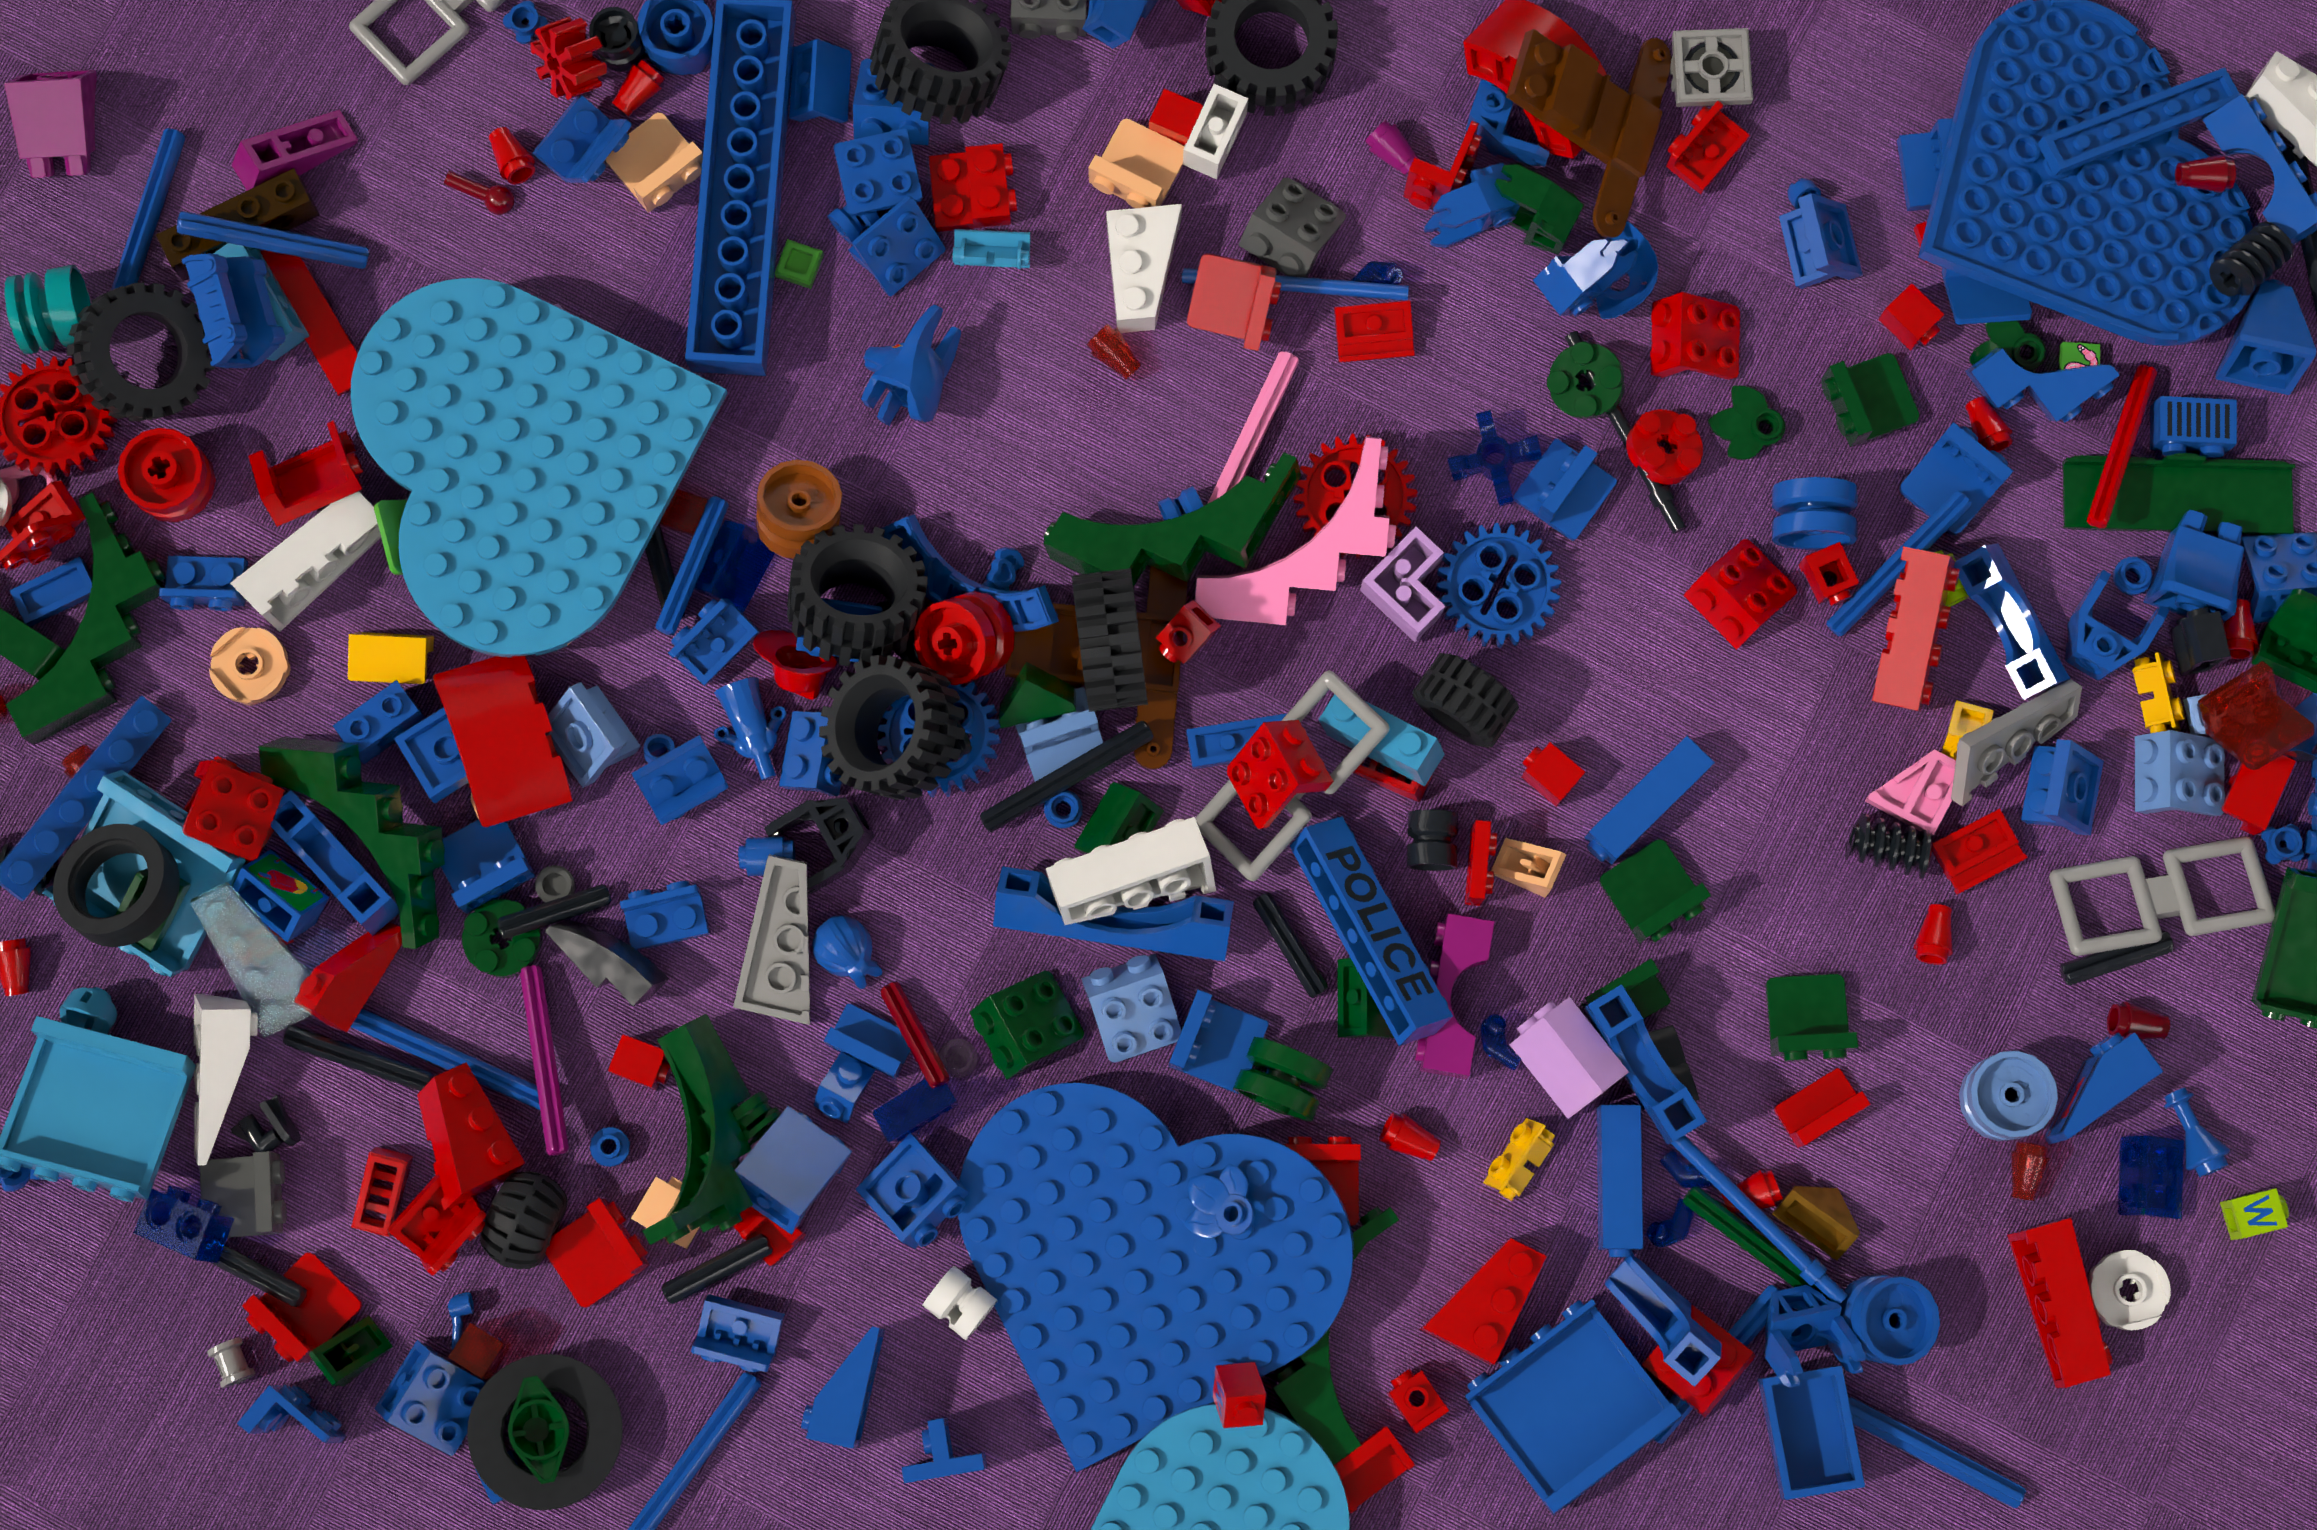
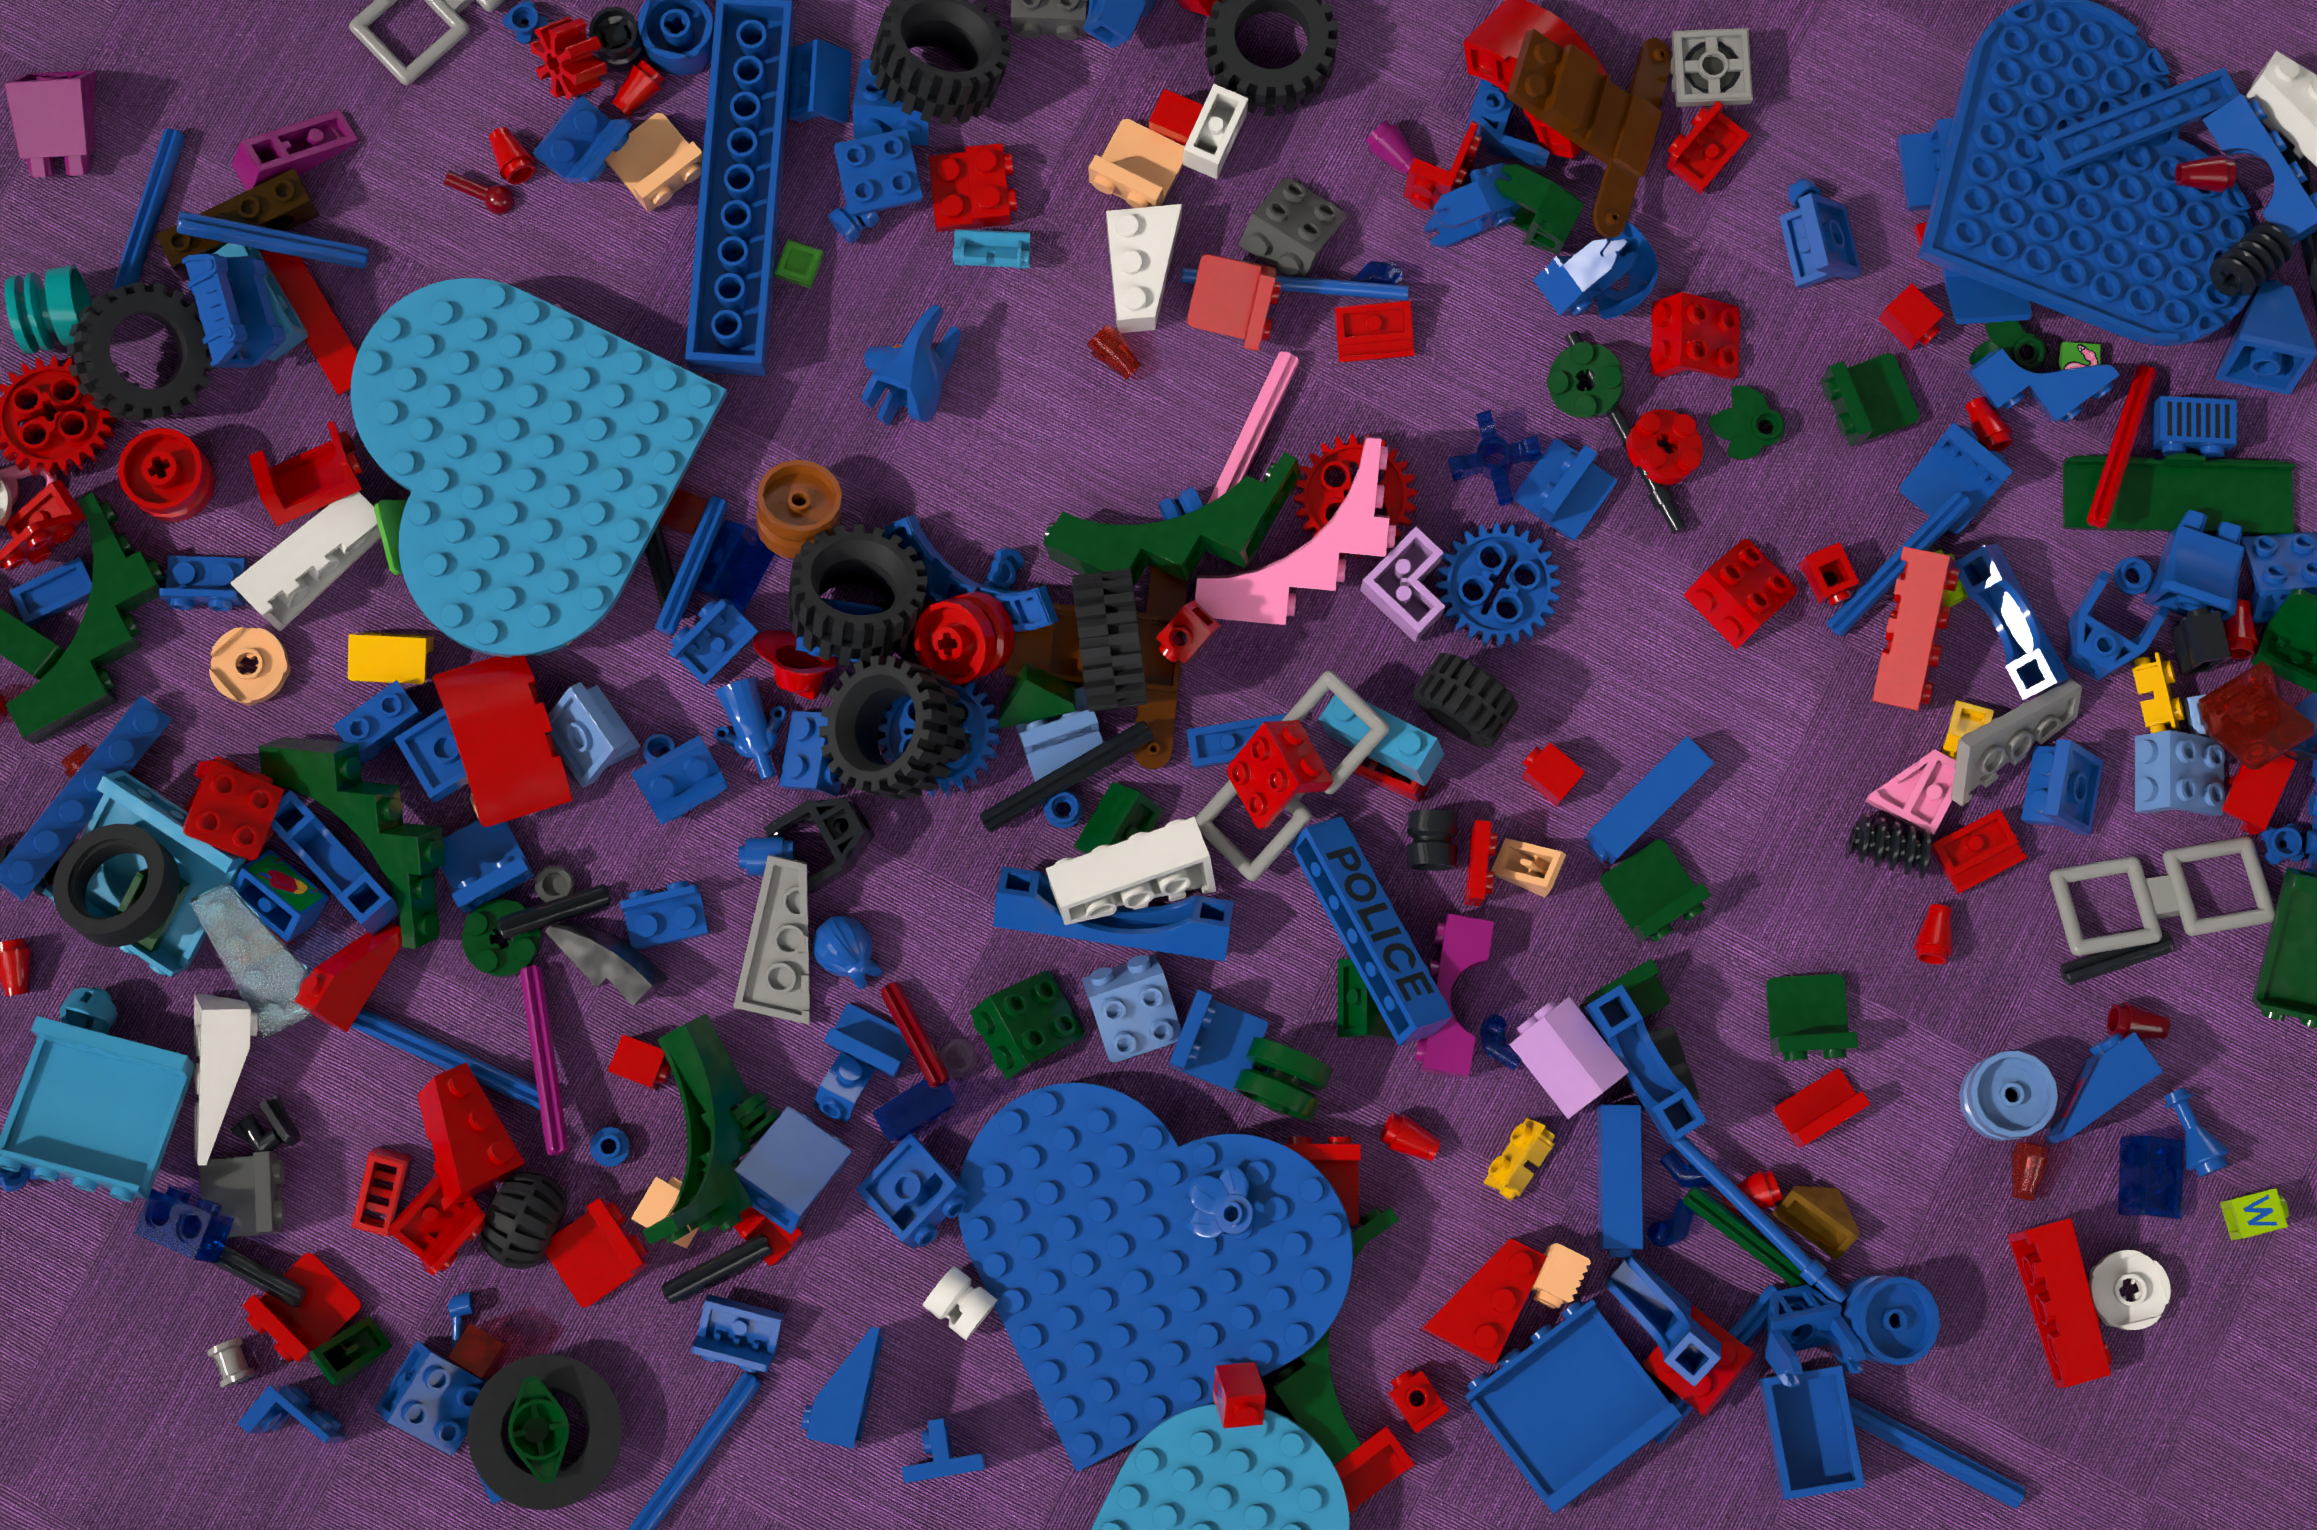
black axle [283,1025,434,1091] -> none
blue bracket [848,196,946,296] -> none
black axle [1253,892,1328,998] -> none
blue wheel [1772,477,1858,550] -> none
none -> light nougat brick [1531,1243,1591,1309]

